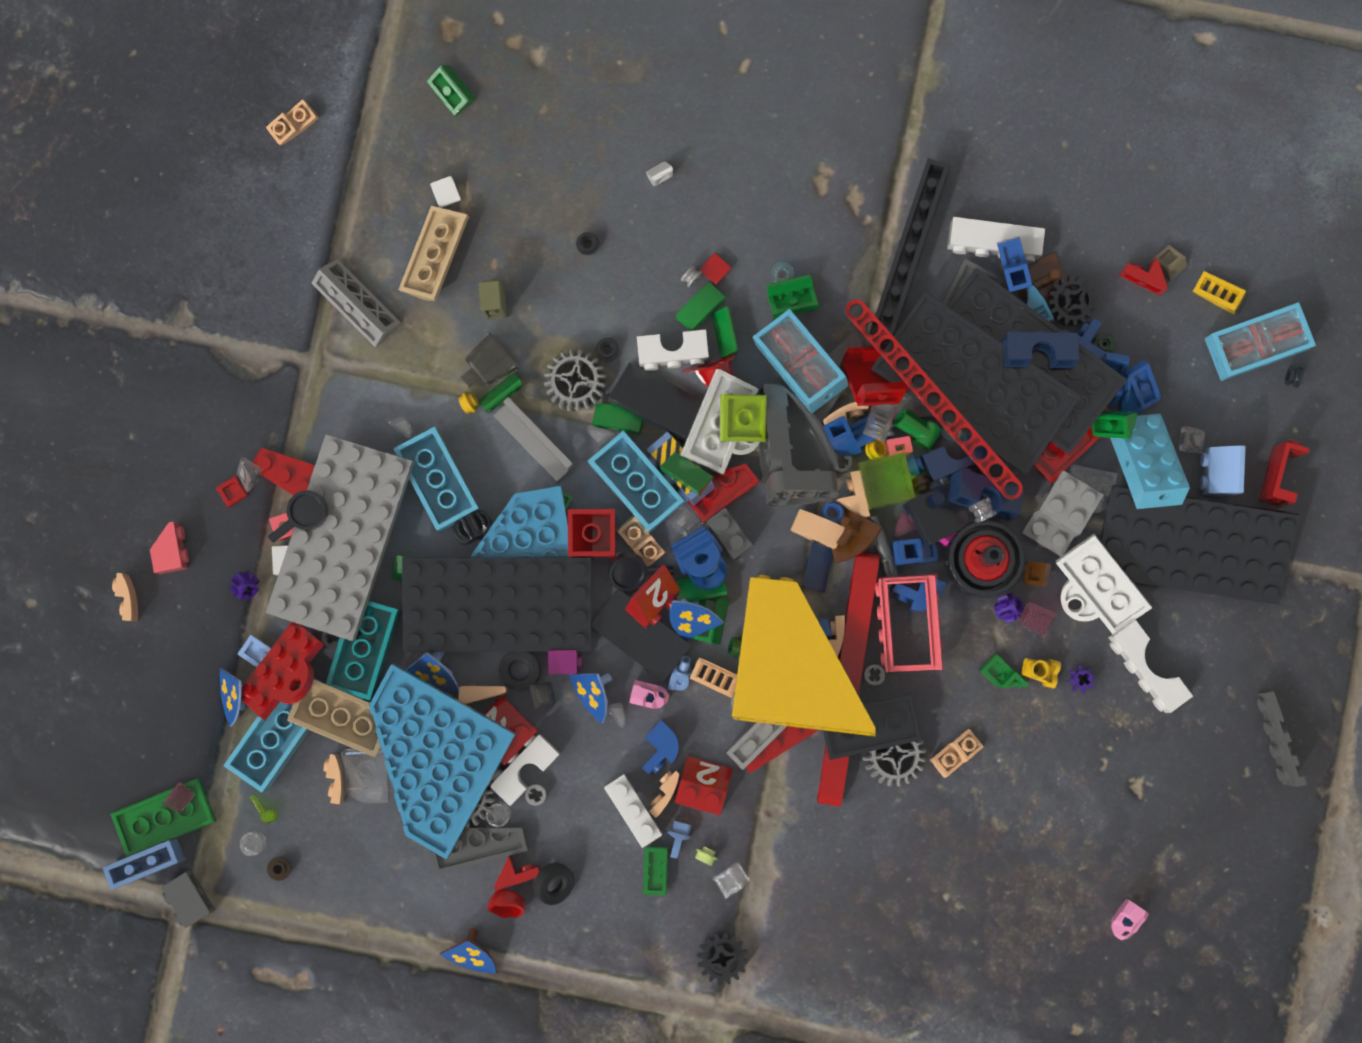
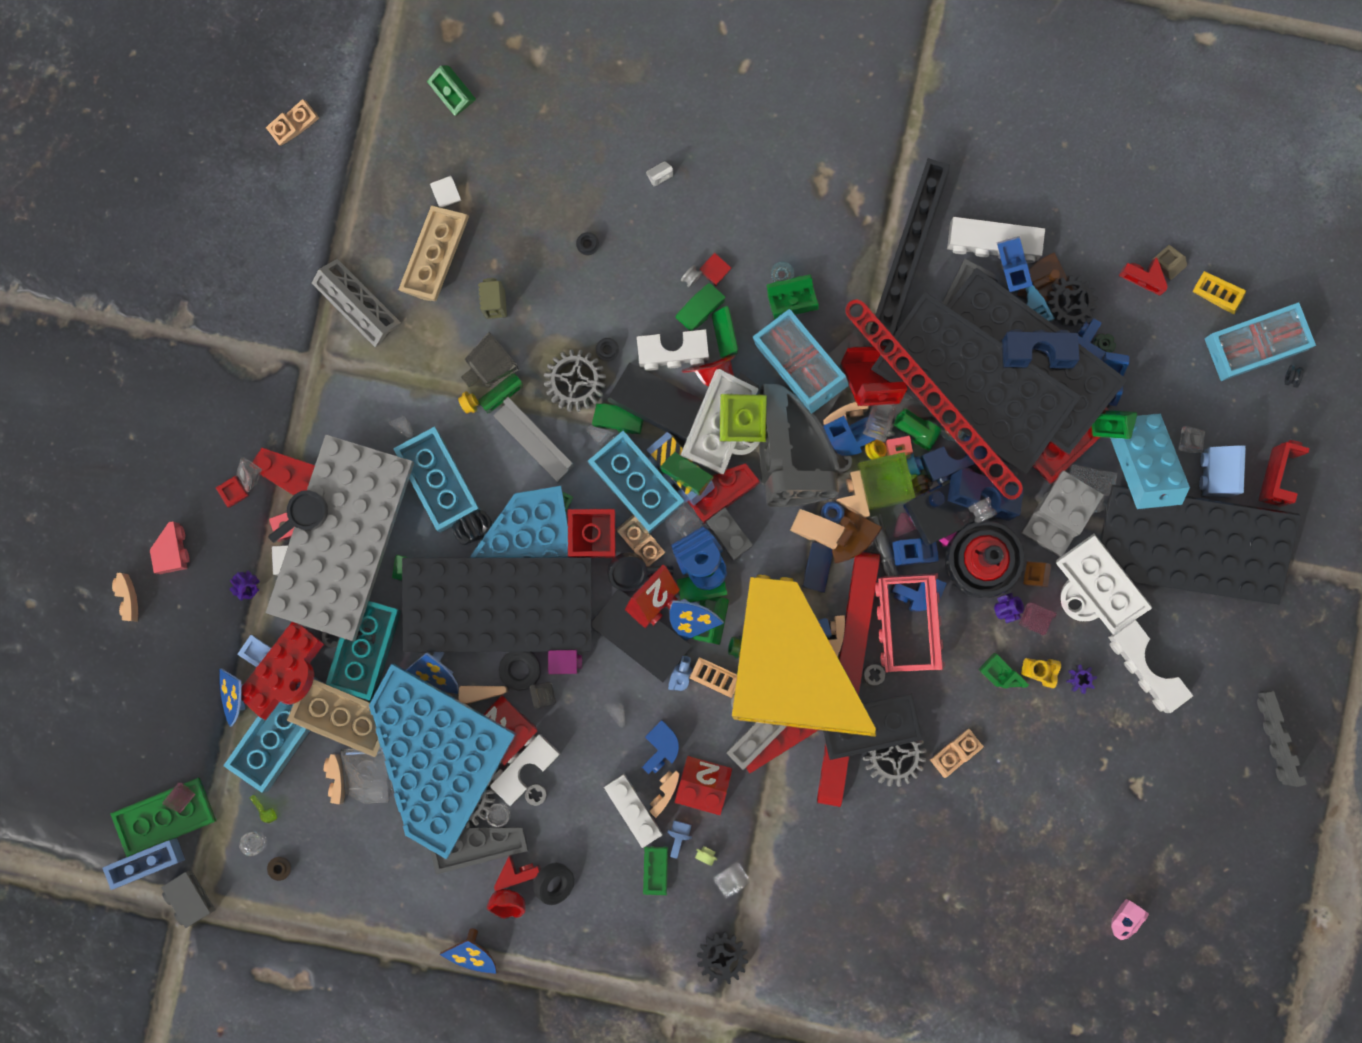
blue shield [569,673,612,724] -> none
bright pink rock [629,680,669,709] -> none
blue wing [1119,360,1162,414] -> none

